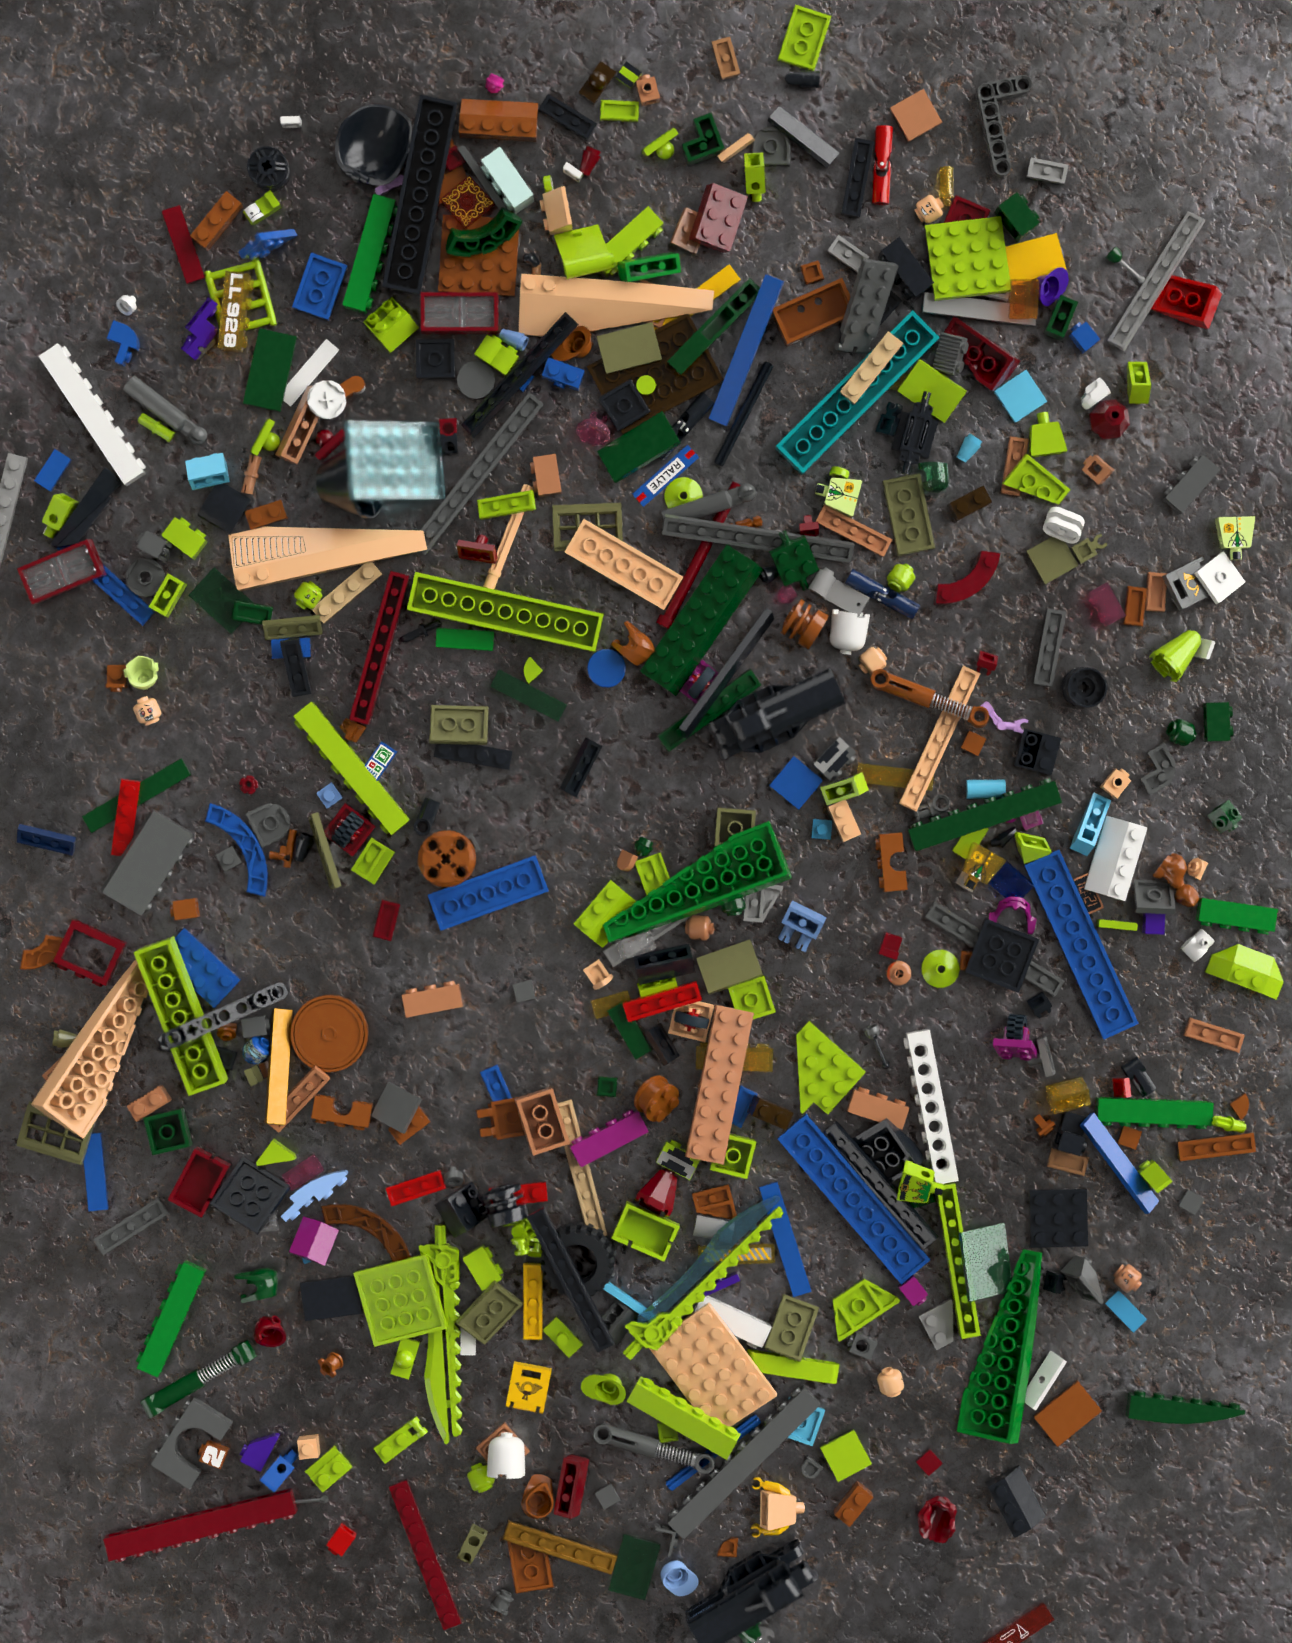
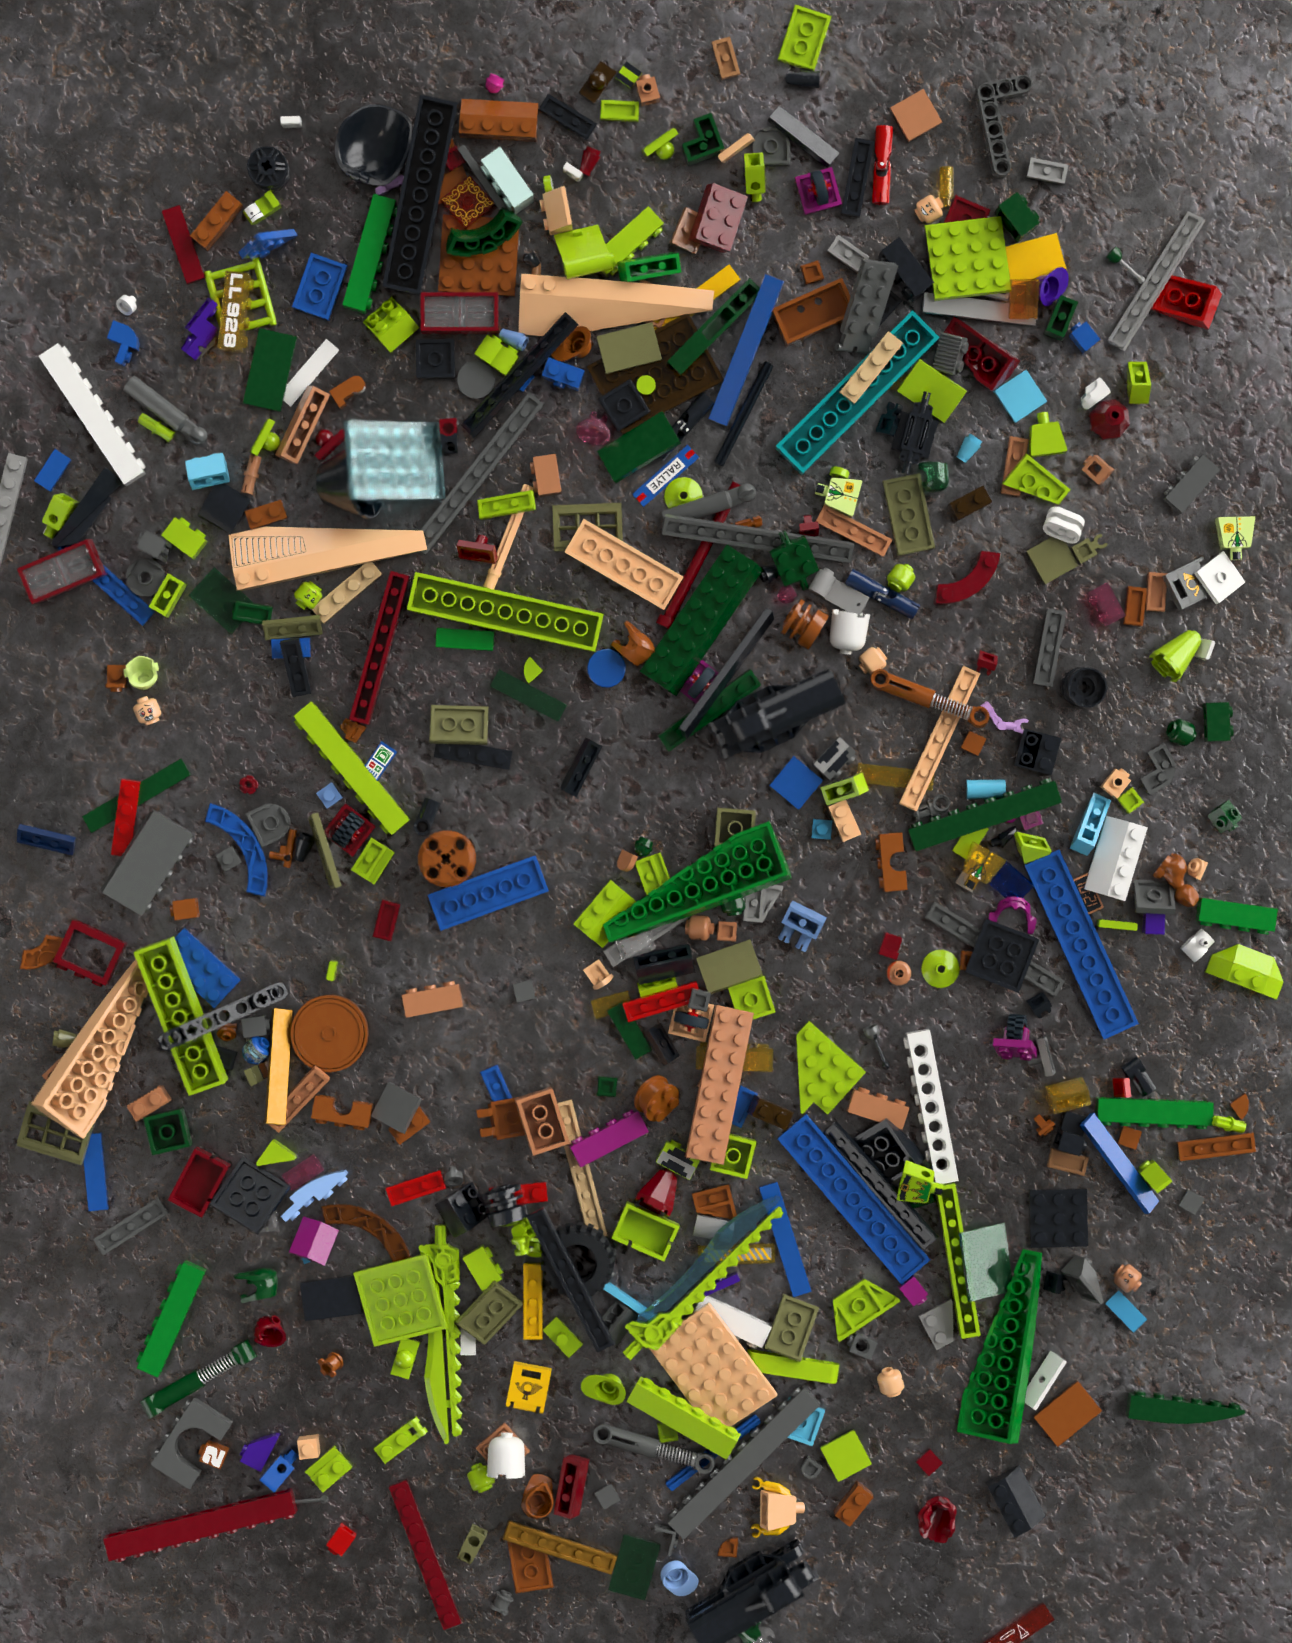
white tile [307,380,346,419] -> none
black piece [400,620,441,643] -> none
nougat tile [1183,1017,1245,1053] -> none
none -> lime tile [326,960,338,981]
none -> dark grey tile [688,988,711,1012]
none -> nougat tile [717,921,737,941]
none -> magenta plate [795,167,842,215]
none -> lime tile [1117,787,1144,814]

